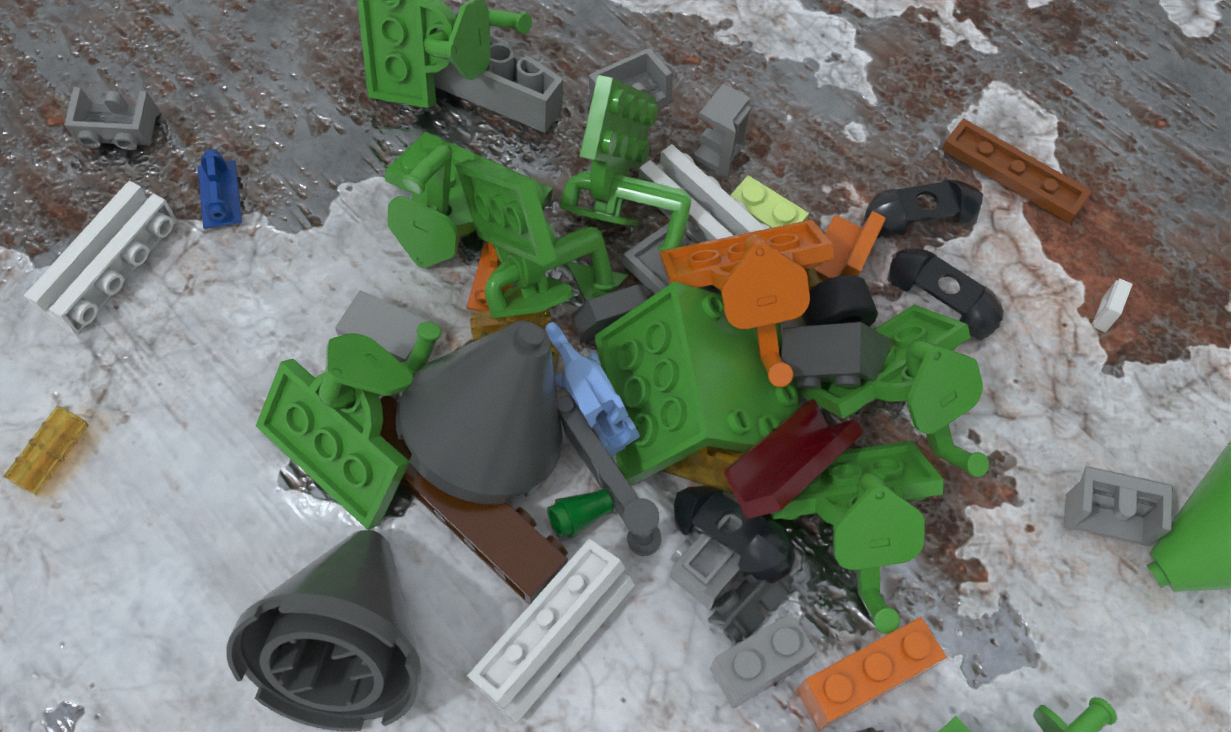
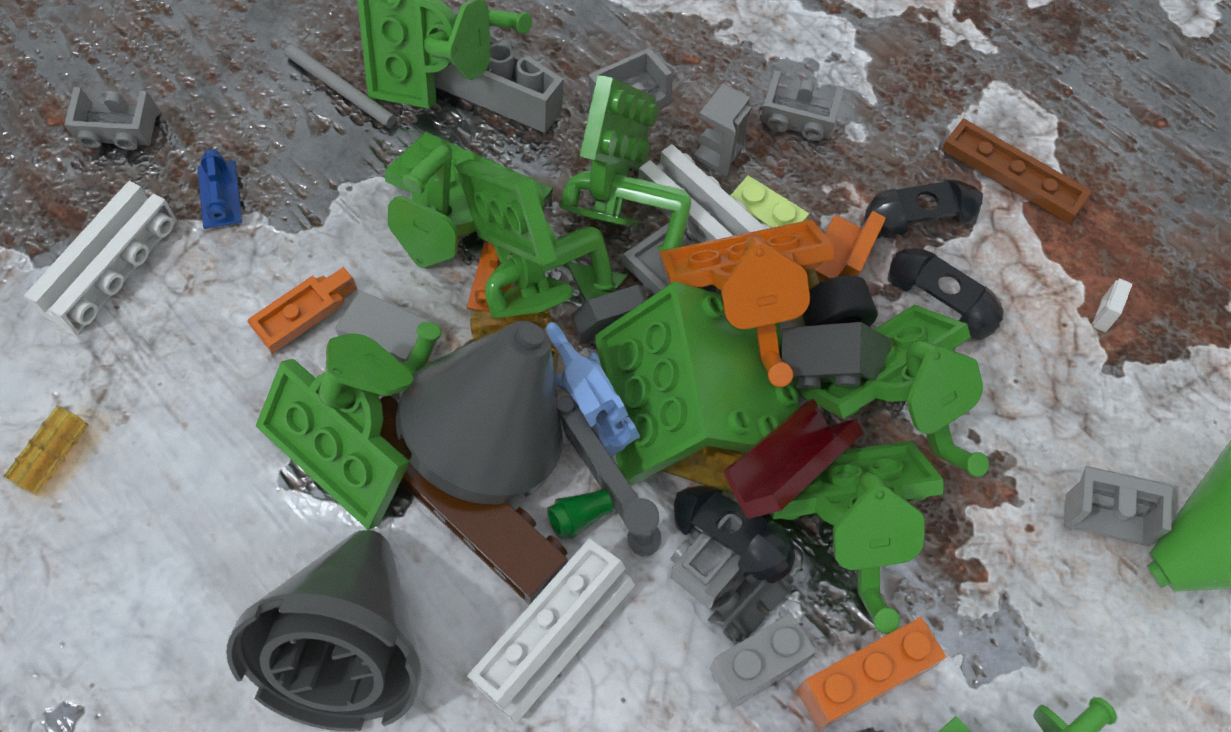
none -> orange hinge [247,267,357,354]
none -> light grey bar [285,44,396,128]
none -> light grey window [760,70,844,141]

